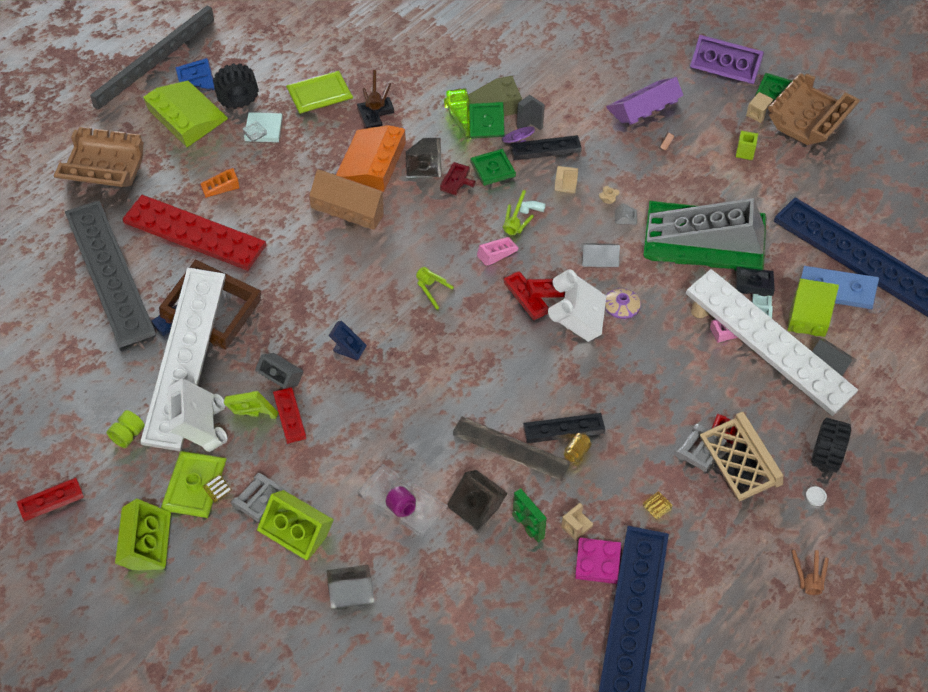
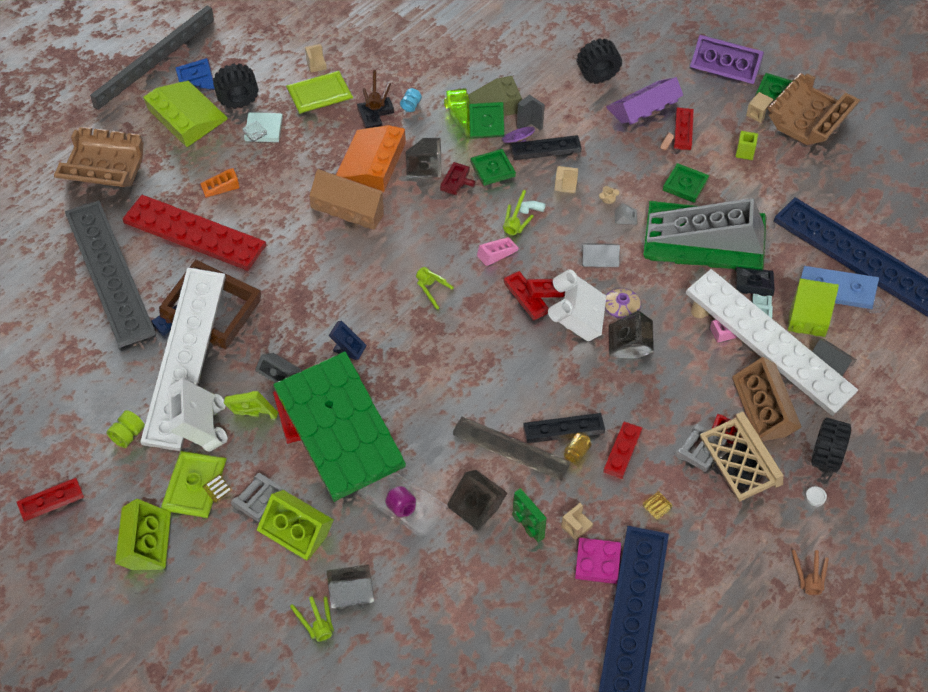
none -> green piece [273,352,406,502]
none -> lime plant [290,596,334,642]
none -> tan panel [305,44,327,73]
none -> medium azure wheel [400,88,422,112]
none -> black tyre [576,38,622,84]
none -> red plate [603,421,642,479]
none -> clear smoke slope [609,310,654,359]
none -> green plate [662,163,709,203]
none -> red plate [674,107,694,150]
none -> medium nougat slope [732,357,802,441]

